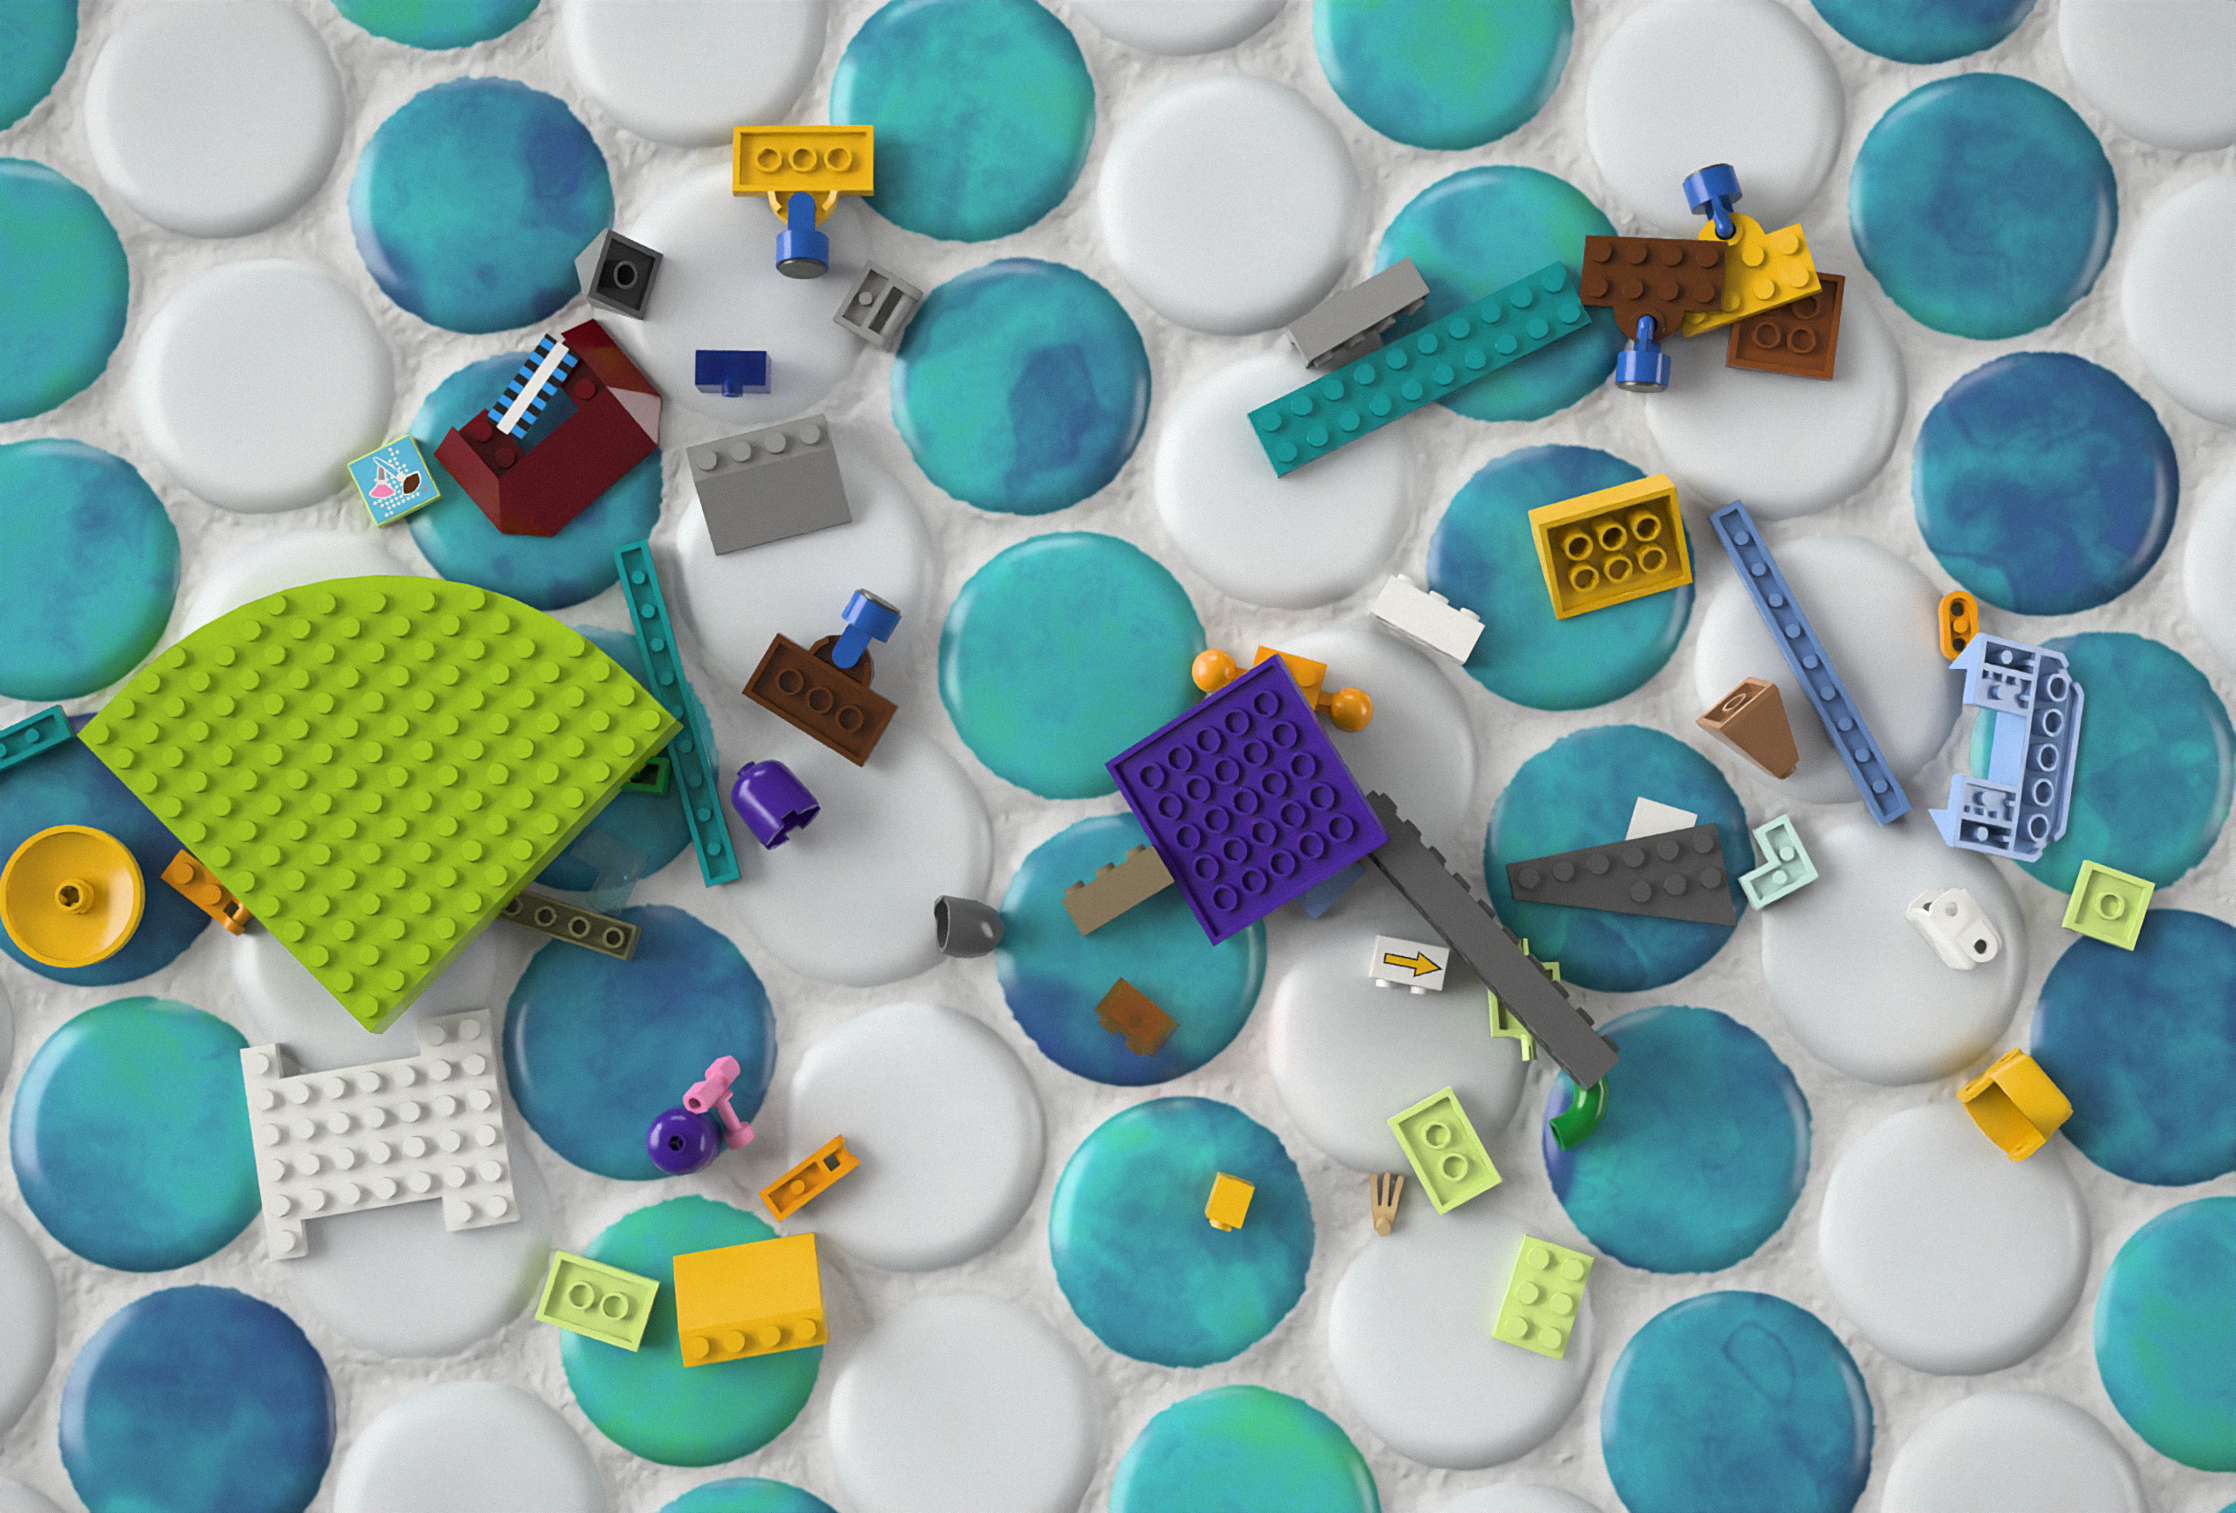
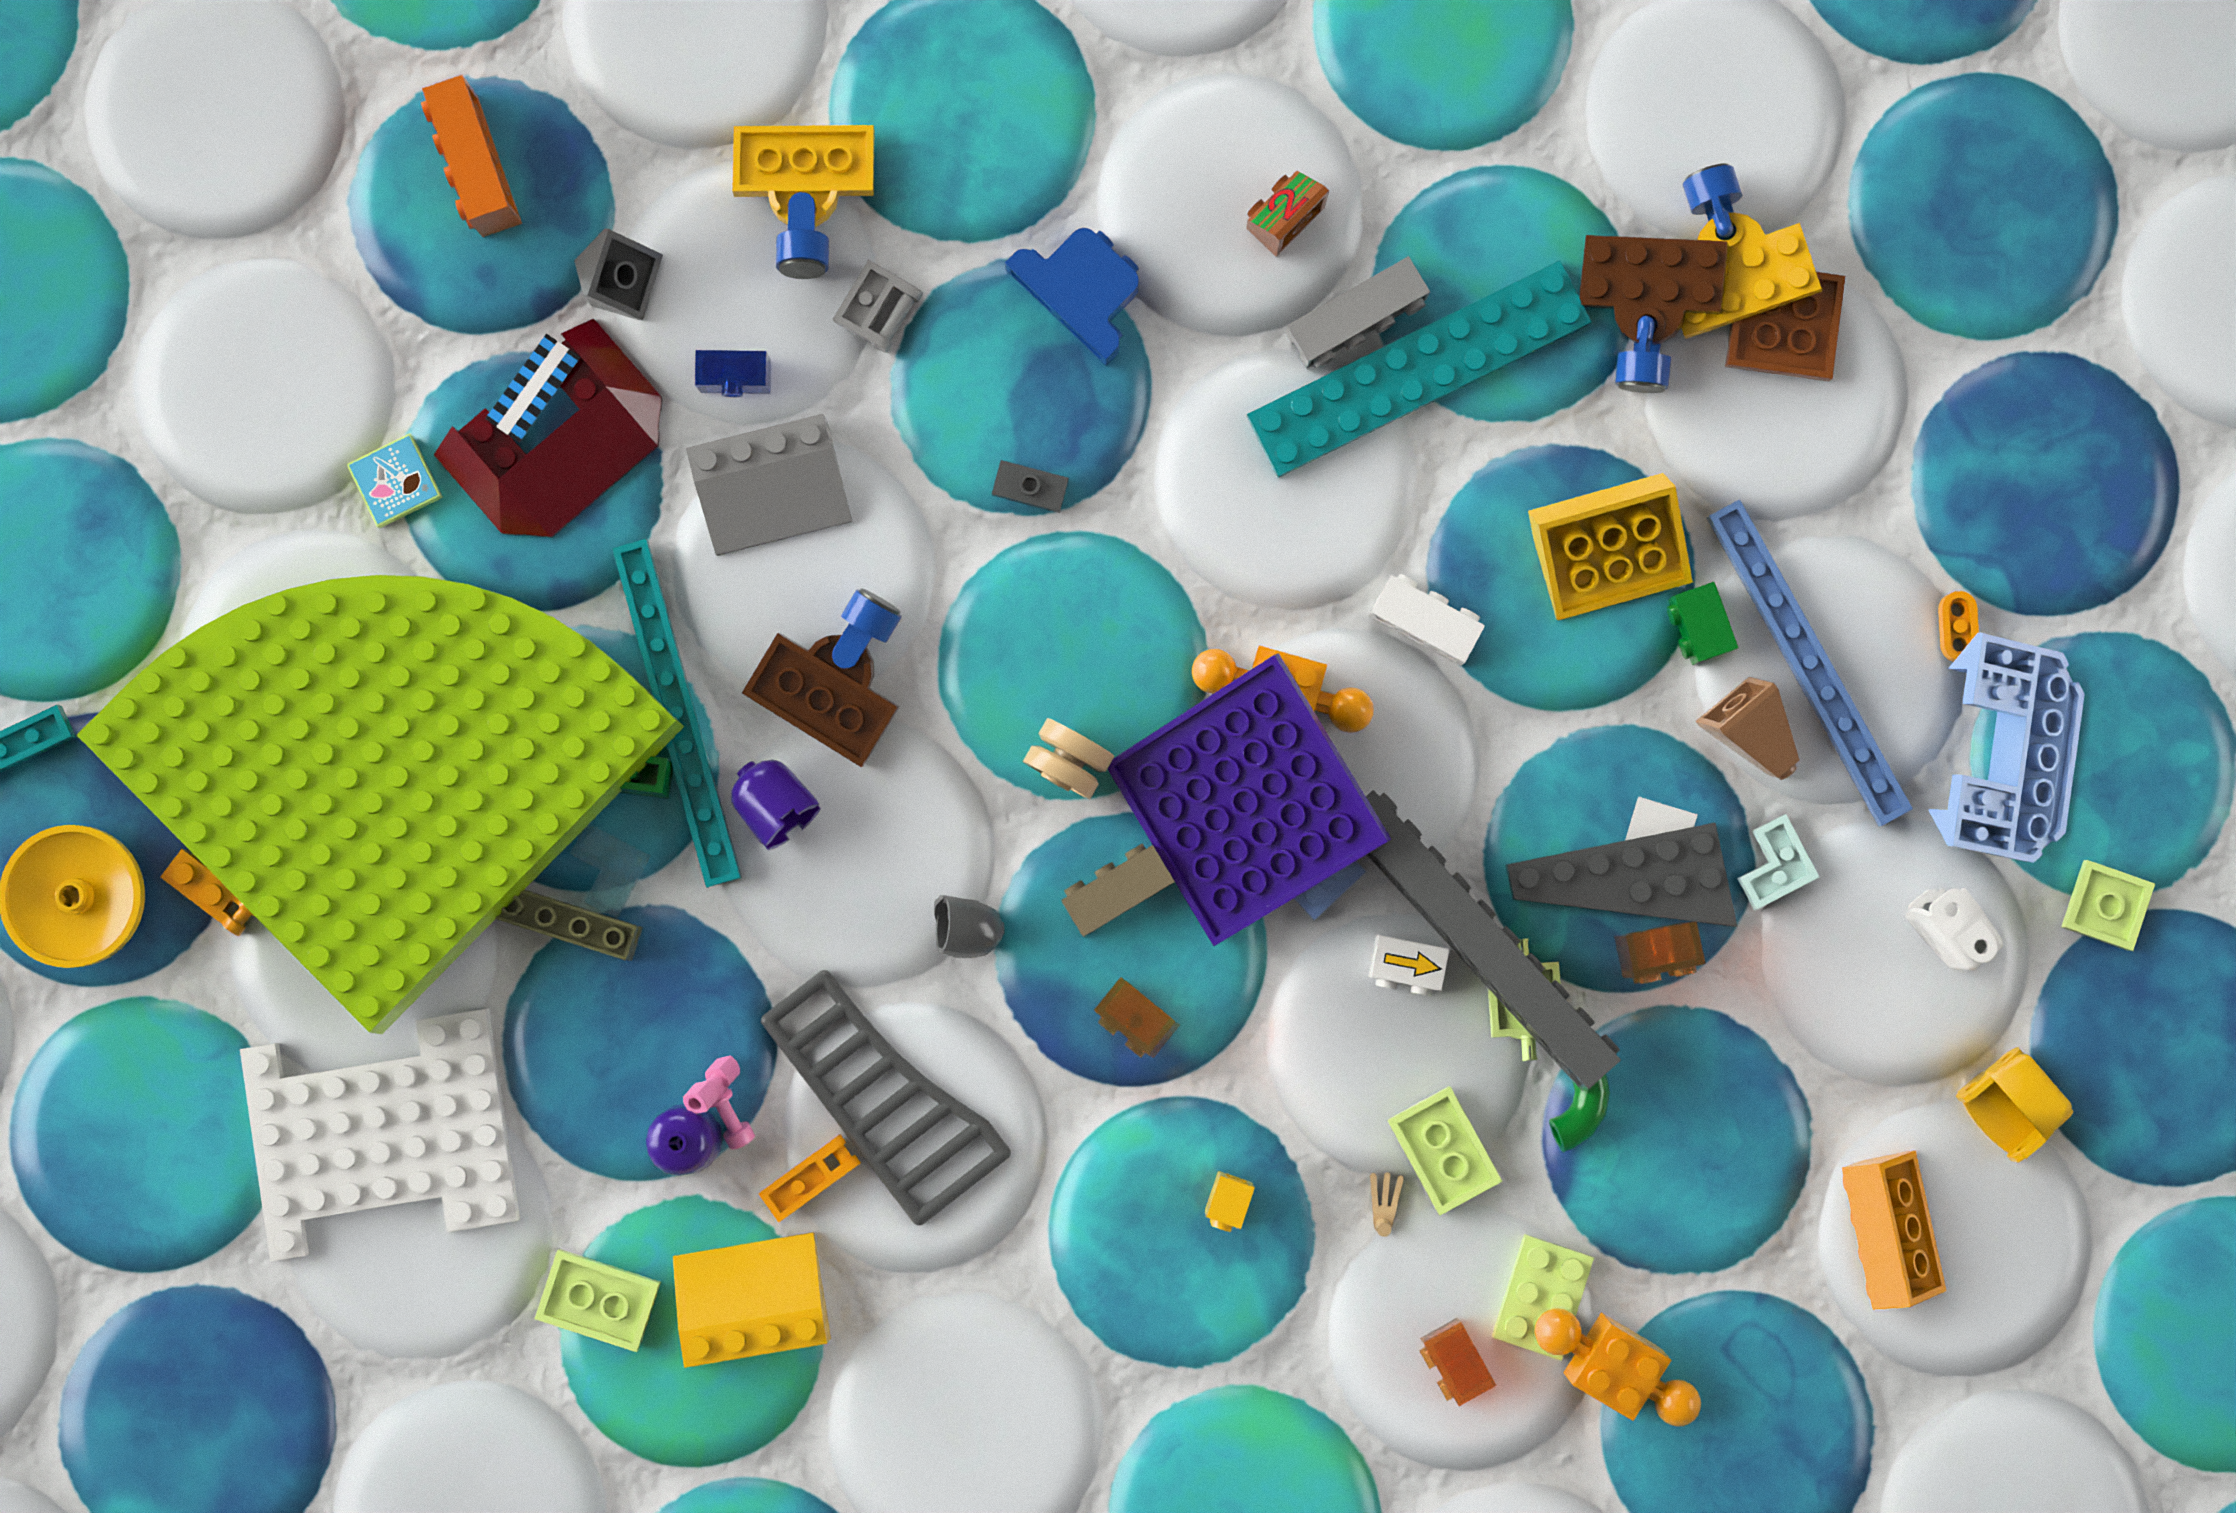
none -> orange brick [421,75,522,237]
none -> dark grey bar [761,970,1011,1226]
none -> dark grey plate [992,460,1069,513]
none -> blue brick [1005,228,1139,366]
none -> tan wheel [1023,718,1114,800]
none -> dark orange slope [1246,171,1329,257]
none -> clear orange brick [1419,1318,1497,1406]
none -> light orange brick [1535,1308,1701,1427]
none -> clear orange brick [1614,921,1706,984]
none -> green brick [1667,581,1739,665]
none -> light orange slope [1842,1150,1947,1310]

